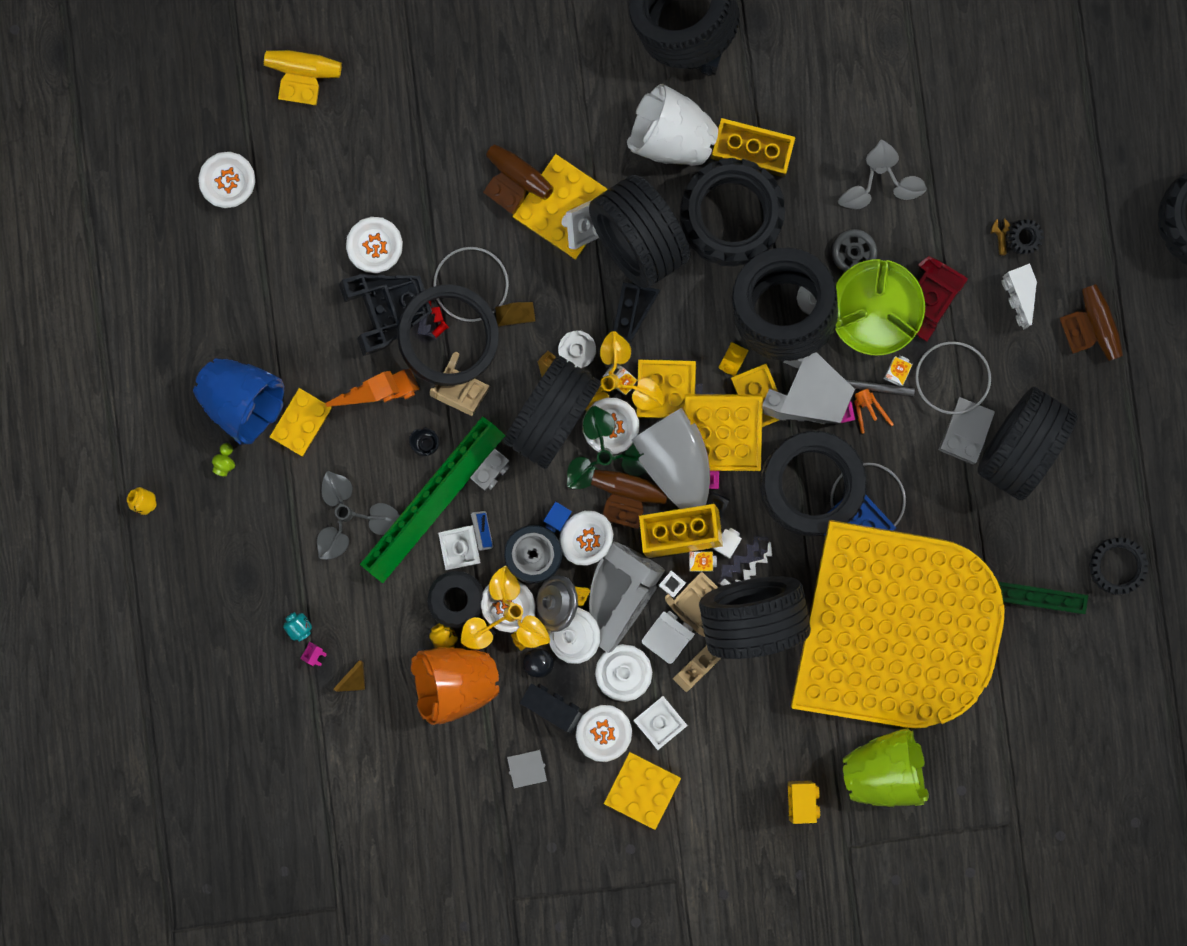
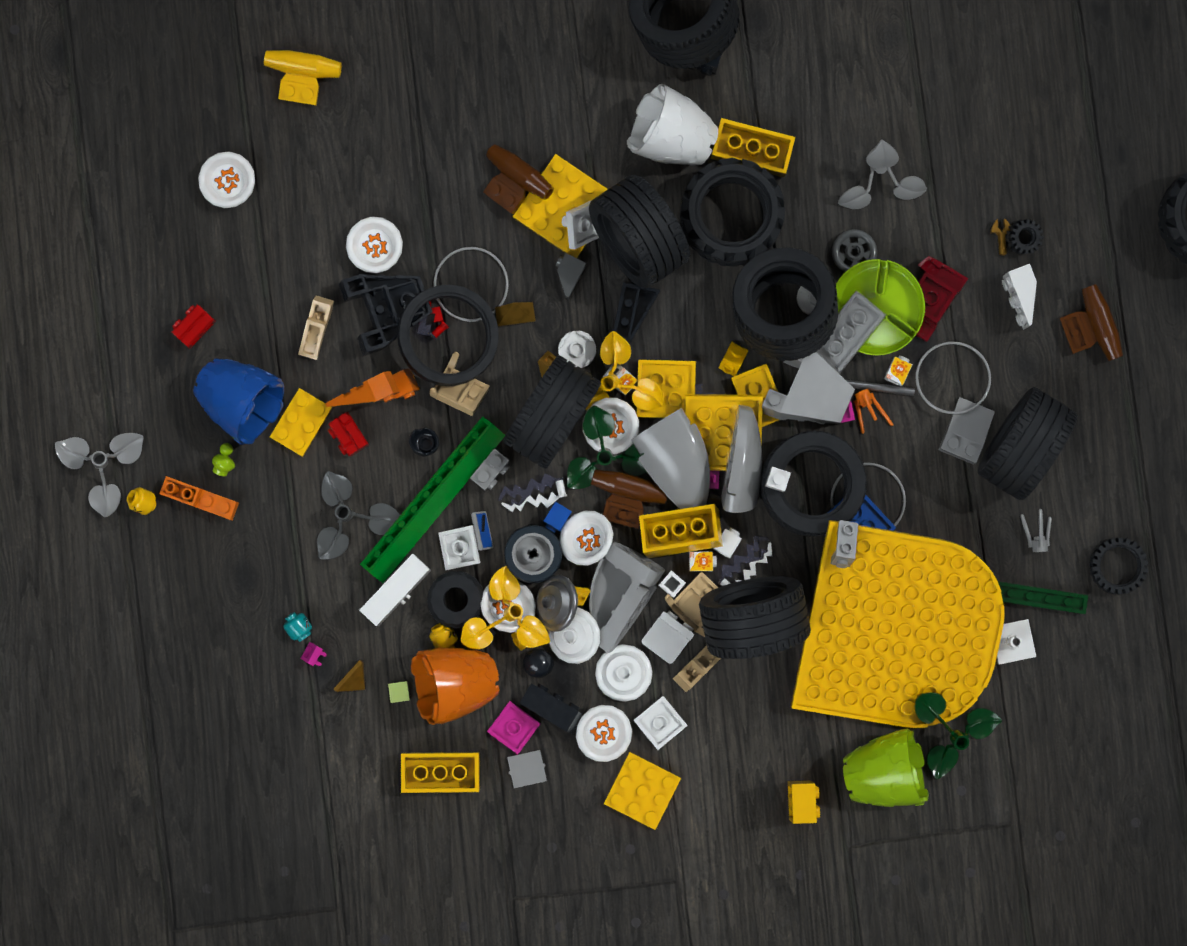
none -> light grey plant [55,433,144,517]
none -> orange slope [159,476,239,521]
none -> red brick [172,304,216,349]
none -> tan slope [298,296,334,360]
none -> red brick [328,411,369,457]
none -> white brick [359,554,431,626]
none -> yellowish green tile [388,681,410,703]
none -> yellow brick [401,752,480,793]
none -> dark pink tile [487,701,541,755]
none -> piece [498,473,567,512]
none -> dark grey slope [556,253,586,299]
none -> light grey panel [721,404,762,513]
none -> white brick [765,467,791,492]
none -> light grey tile [817,291,886,374]
none -> light grey bracket [831,520,858,568]
none -> dark green plant [915,692,1002,779]
none -> white tile [996,619,1036,665]
none -> light grey plant [1020,509,1052,552]

